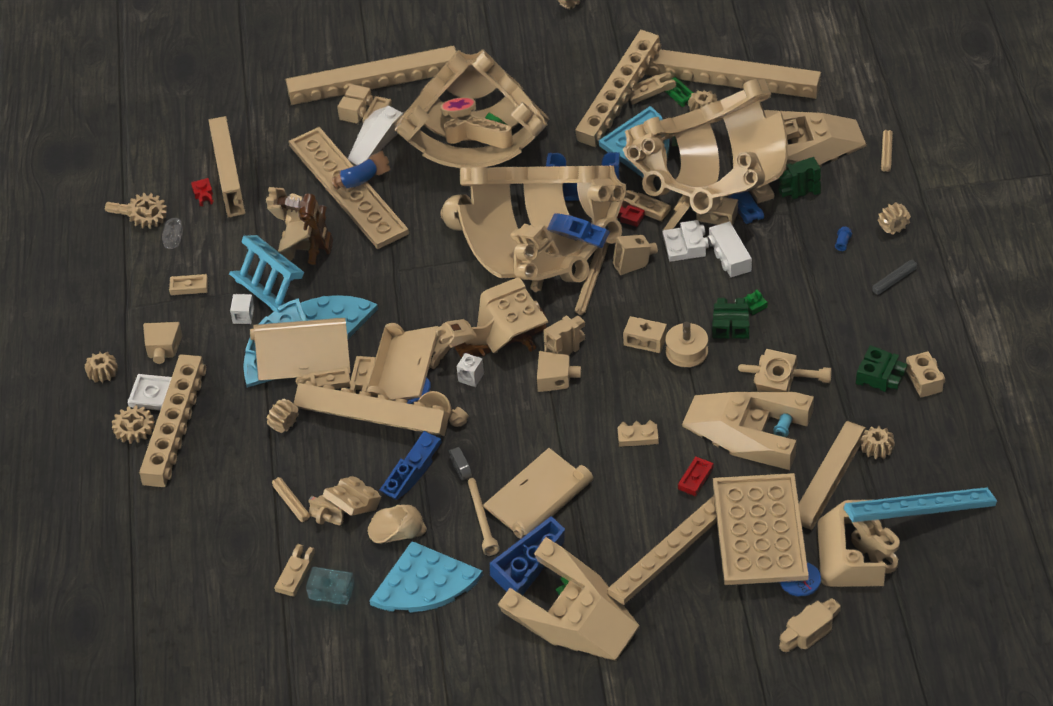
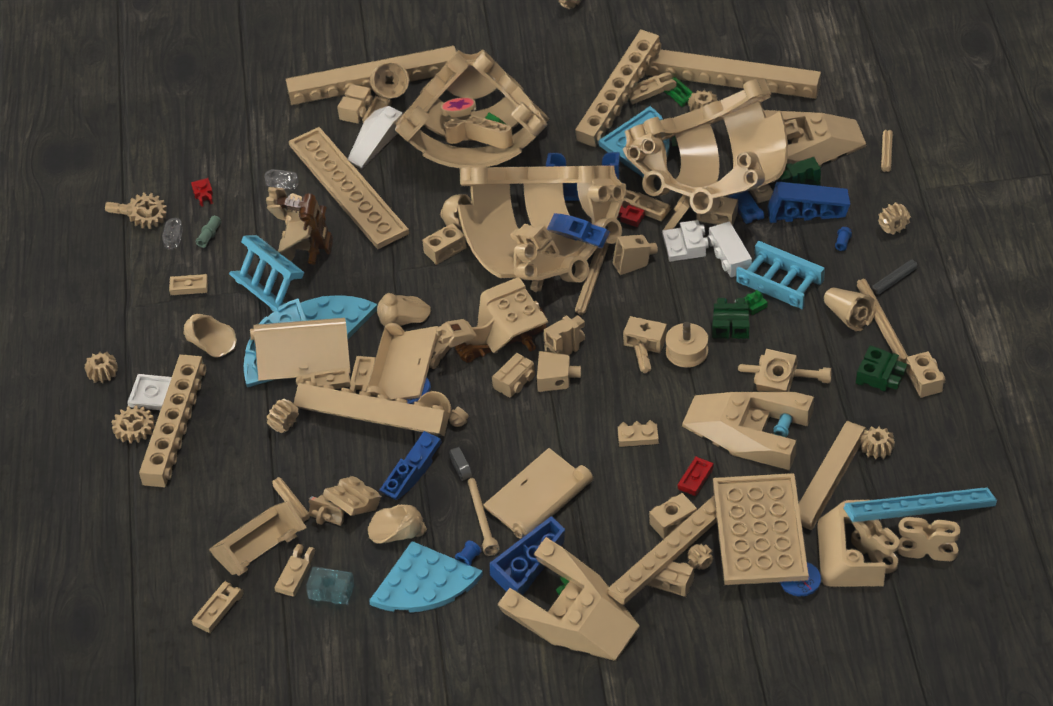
tan torso [143,322,182,364] -> none
tan brick [209,116,245,217] -> none
white brick [230,294,254,324] -> none
blue piece [332,151,390,189] -> none
white brick [457,353,484,387] -> none
tan hinge [780,598,841,652] -> none
none -> tan hair [184,314,237,357]
none -> tan plate [192,581,244,633]
none -> sand green pin [195,216,222,248]
none -> tan windscreen [209,500,307,576]
none -> clear beam [264,169,298,189]
none -> tan wheel [370,61,409,99]
none -> tan hair [377,293,431,326]
none -> tan brick [422,223,466,265]
none -> blue bush [455,540,481,566]
none -> tan brick [492,353,535,398]
none -> tan piece [635,343,651,373]
none -> tan brick [647,562,694,597]
none -> tan brick [649,493,697,539]
none -> tan gear [688,544,713,570]
none -> medium azure fence [736,241,825,309]
none -> blue wedge [767,182,850,223]
none -> tan cone [824,287,876,331]
none -> tan axle [857,278,908,363]
none -> tan piece [898,517,960,561]

